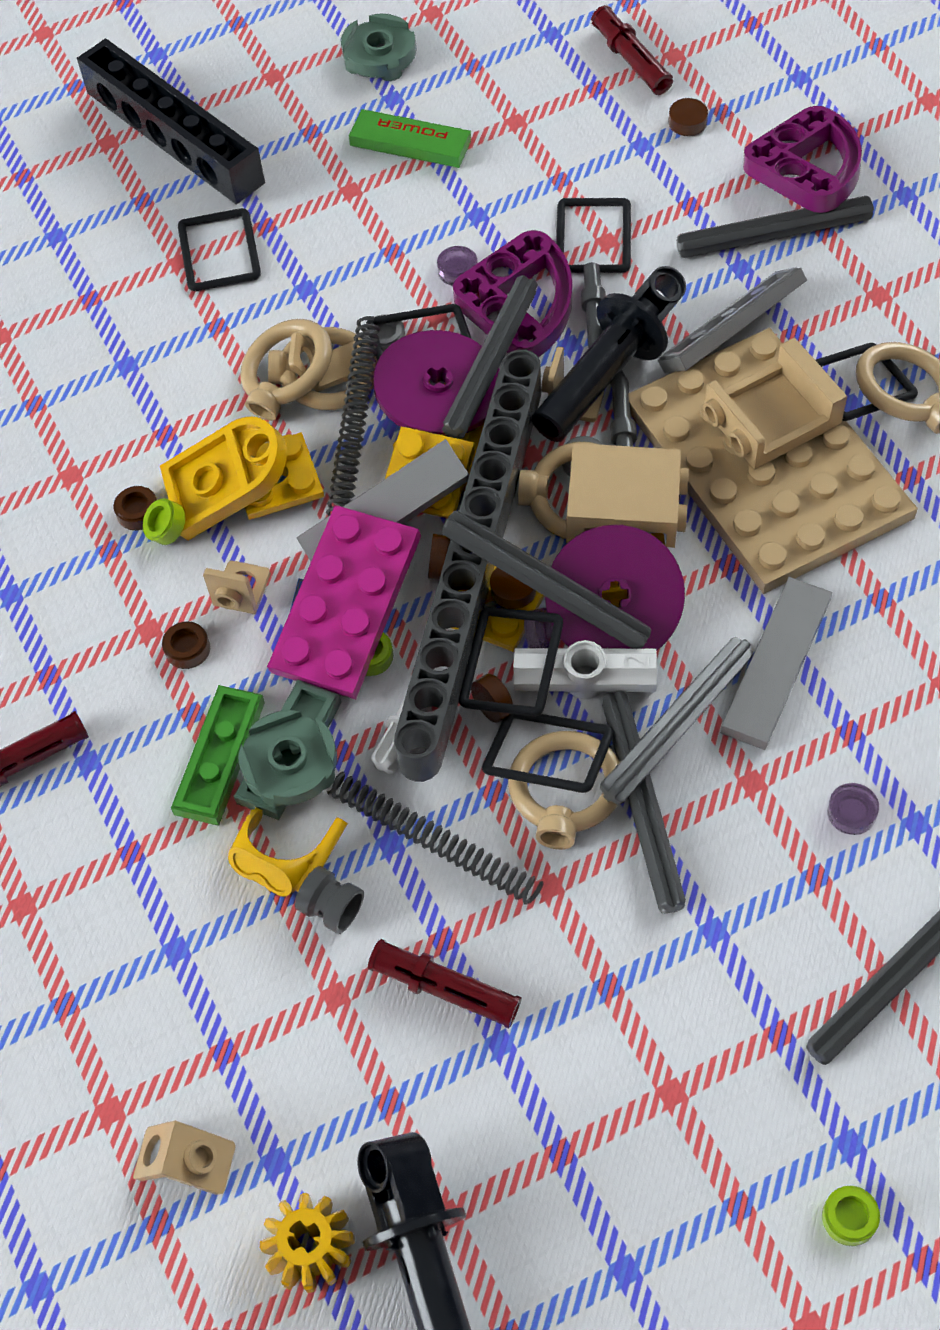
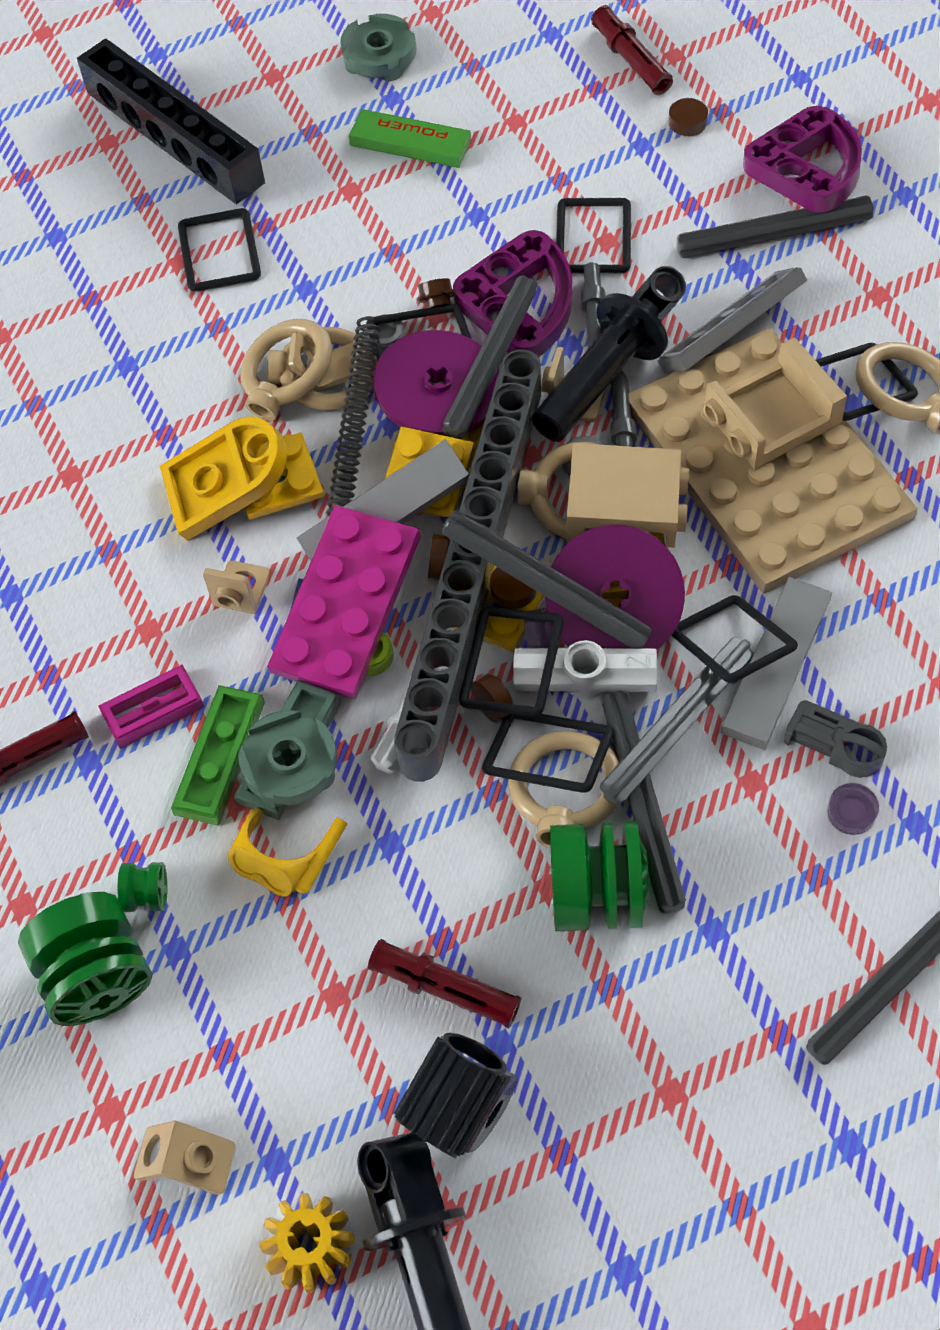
reddish brown tile [113,486,157,531] -> none
lime tile [143,498,185,545] -> none
reddish brown tile [162,621,210,669] -> none
dark grey wheel [295,866,364,934] -> none
dark grey piece [327,771,544,905] -> none
clear purple tile [437,246,478,286] -> none
lime tile [822,1186,880,1246] -> none
none -> green wheel [18,891,153,1026]
none -> dark pink tile [98,664,205,749]
none -> green wheel [117,862,168,912]
none -> black piece [394,1033,518,1159]
none -> reddish brown plate [416,278,457,308]
none -> green wheel [550,821,649,932]
none -> black piece [672,595,798,683]
none -> dark grey piece [784,700,887,778]

